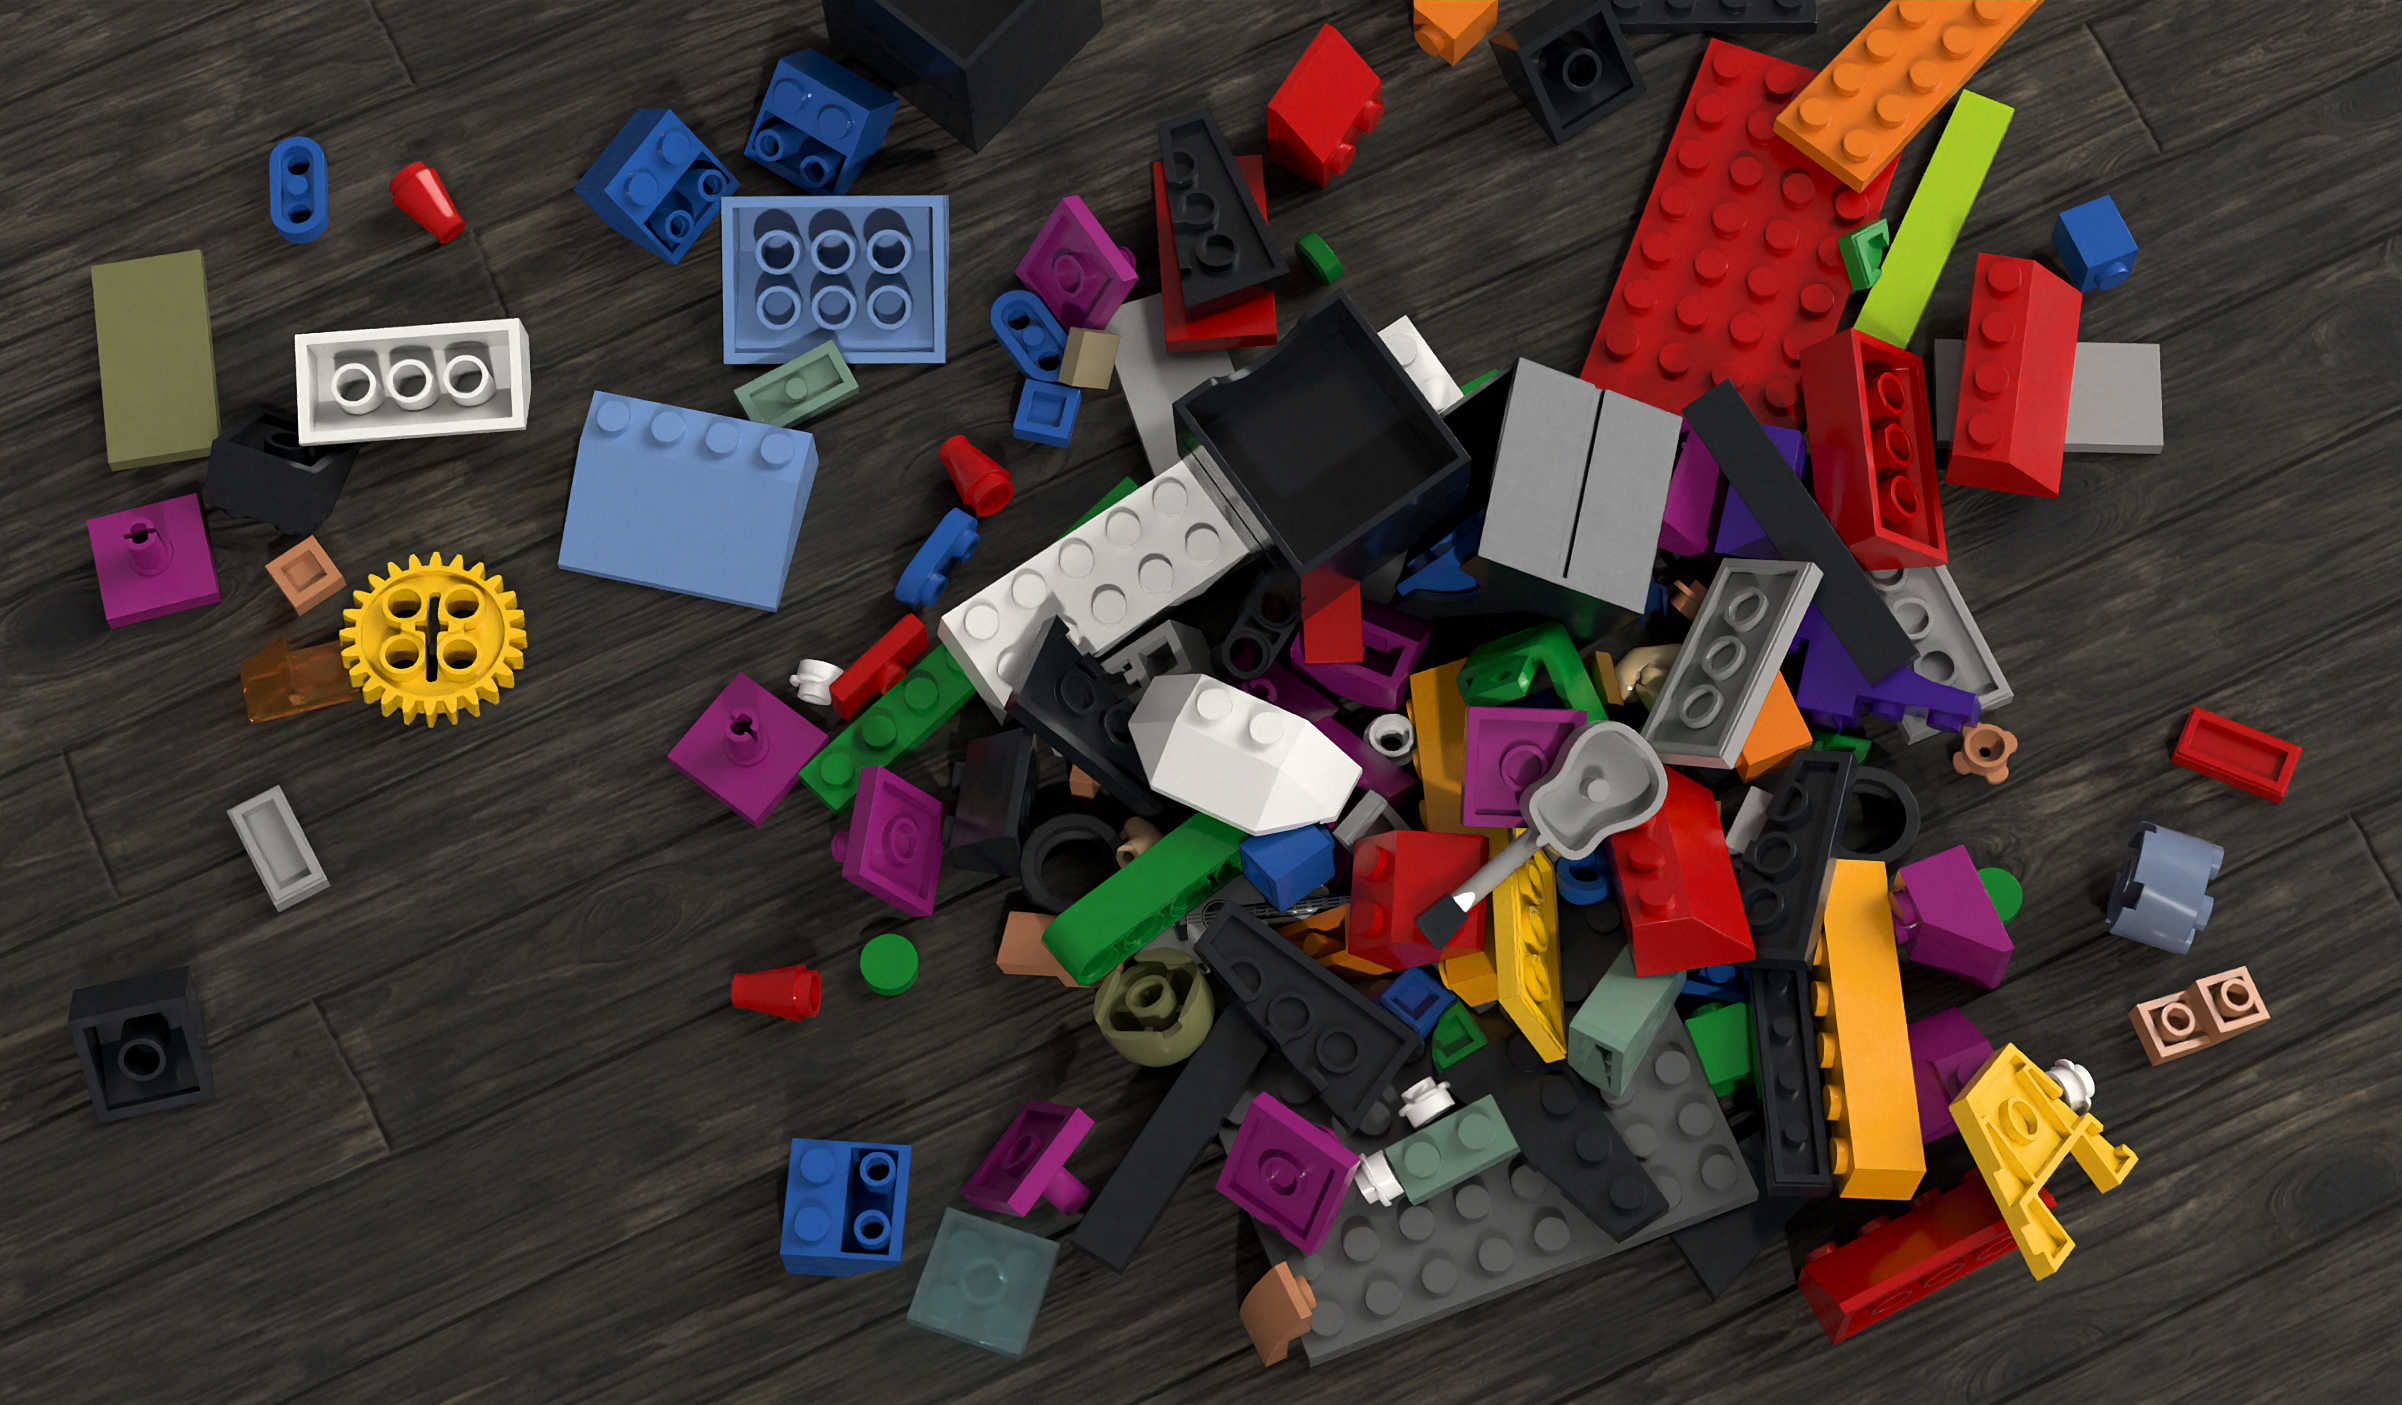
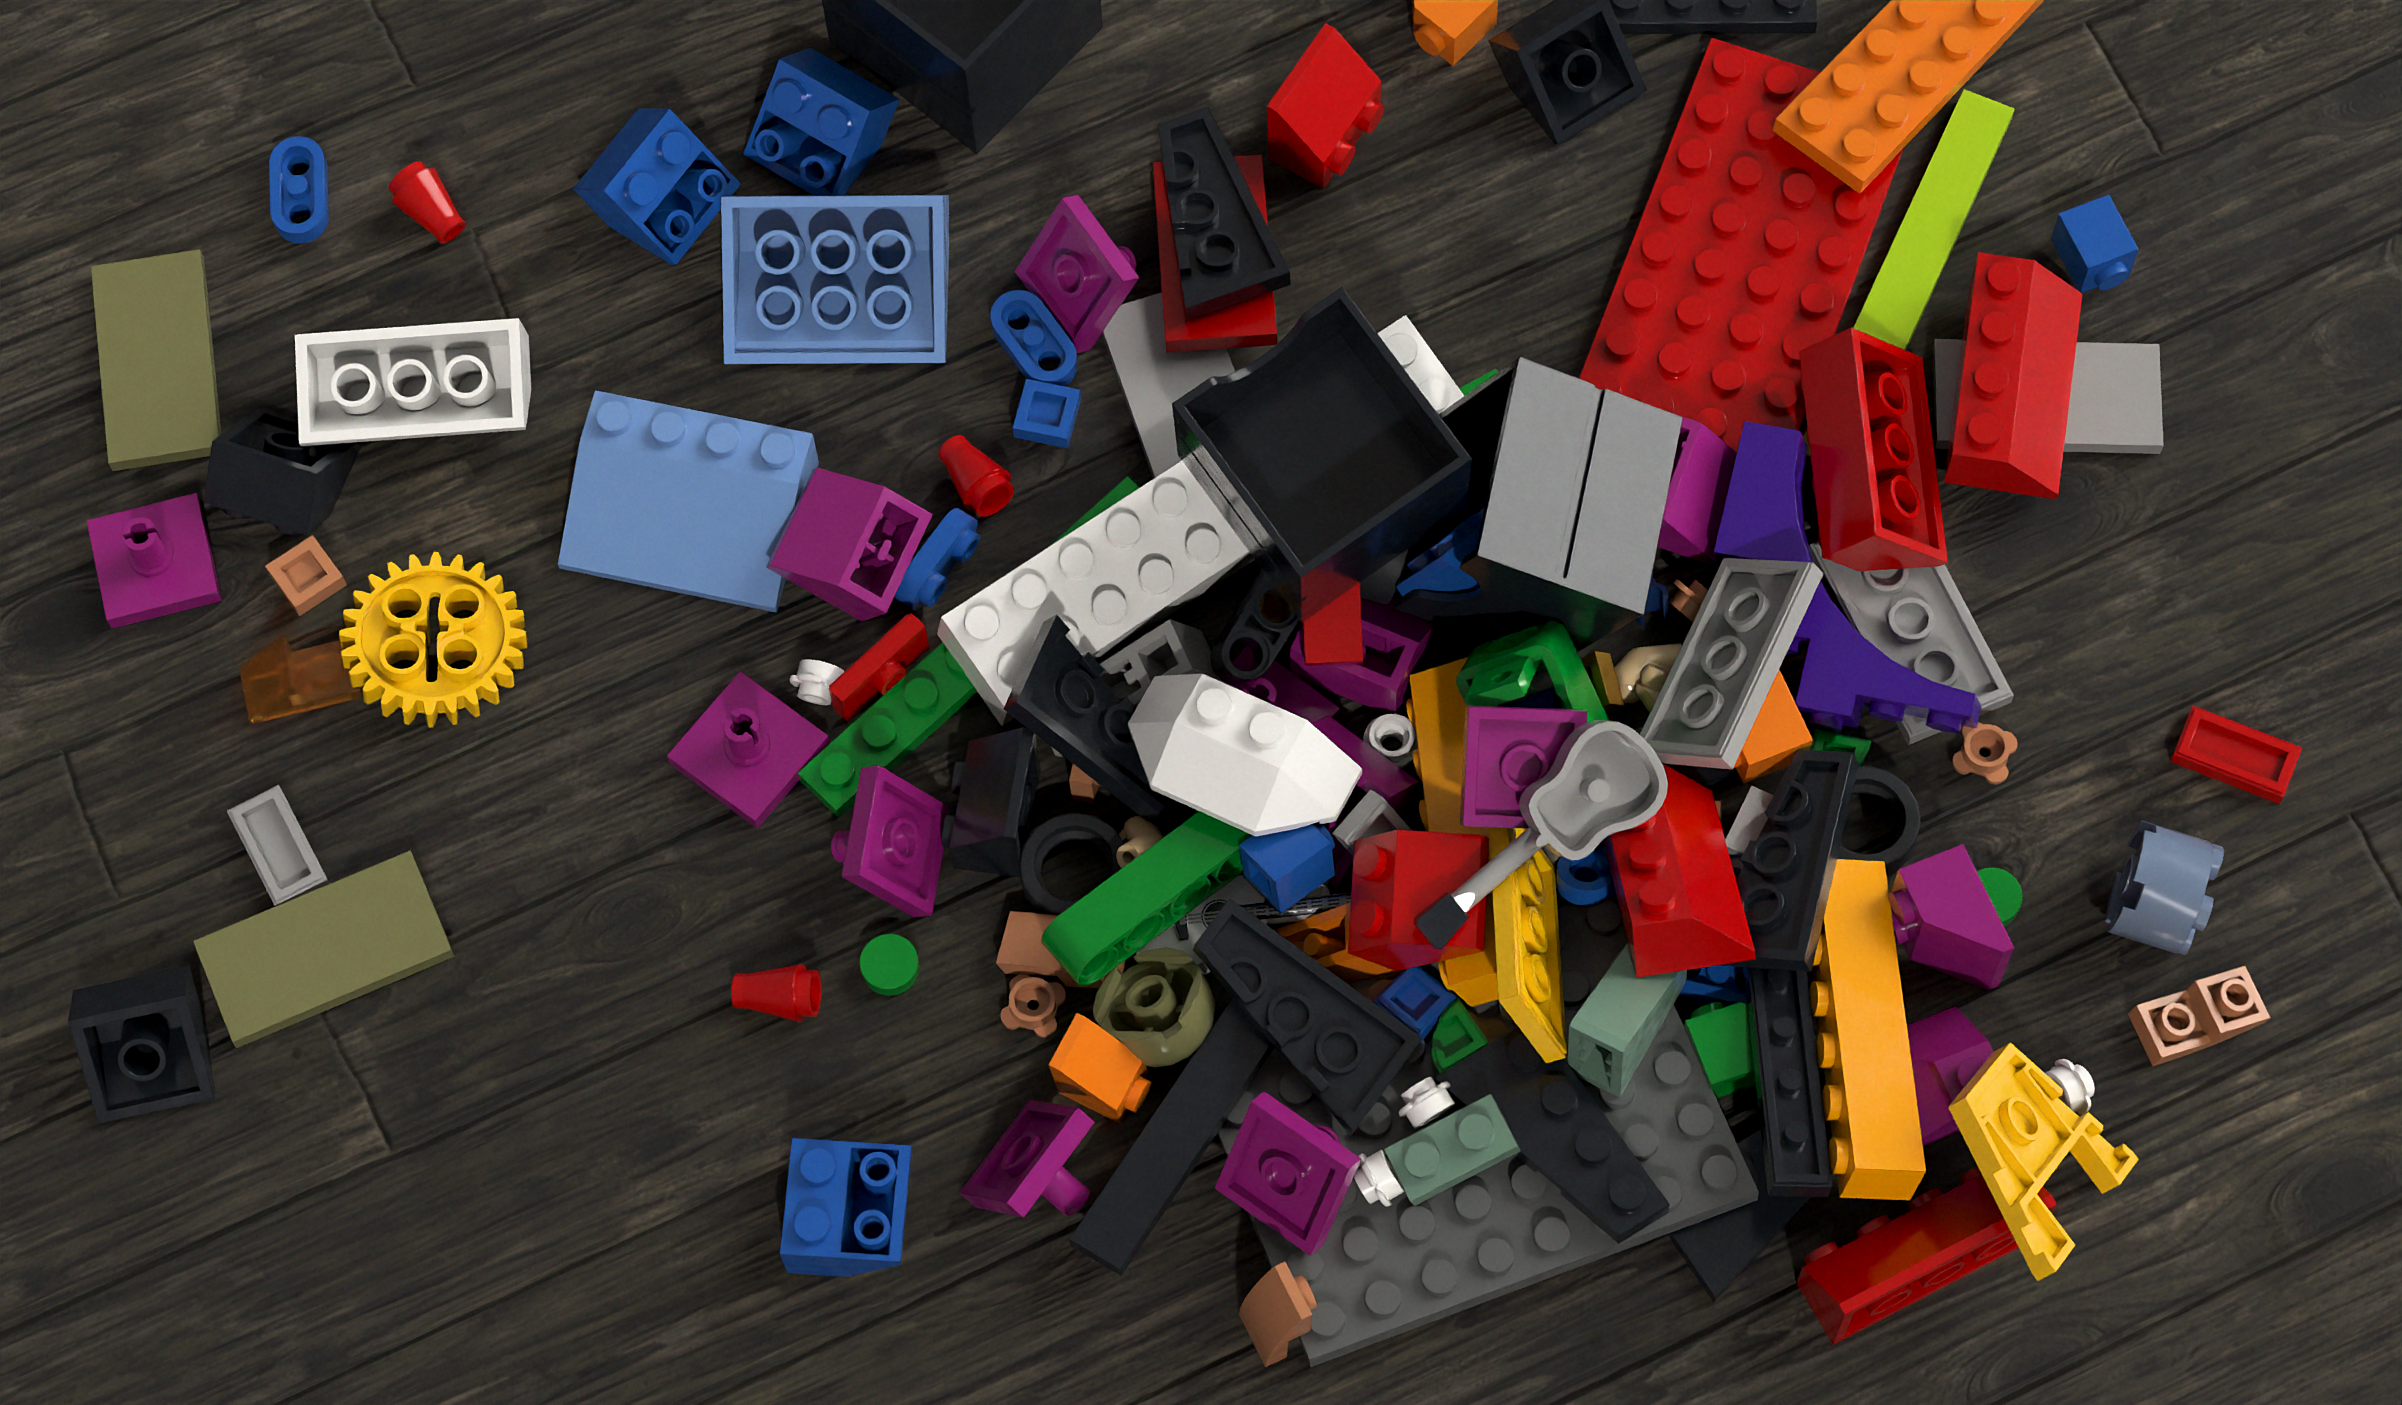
sand green plate [734,340,859,429] -> none
clear light blue plate [906,1207,1061,1360] -> none
dark tan tile [1058,327,1121,389] -> none
green tile [1294,231,1344,287] -> none
black tile [1681,378,1921,689] -> none
green tile [1837,218,1889,291] -> none
none -> olive tile [193,850,455,1048]
none -> magenta slope [766,468,933,622]
none -> nougat plate [1001,974,1066,1038]
none -> orange slope [1049,1013,1151,1124]

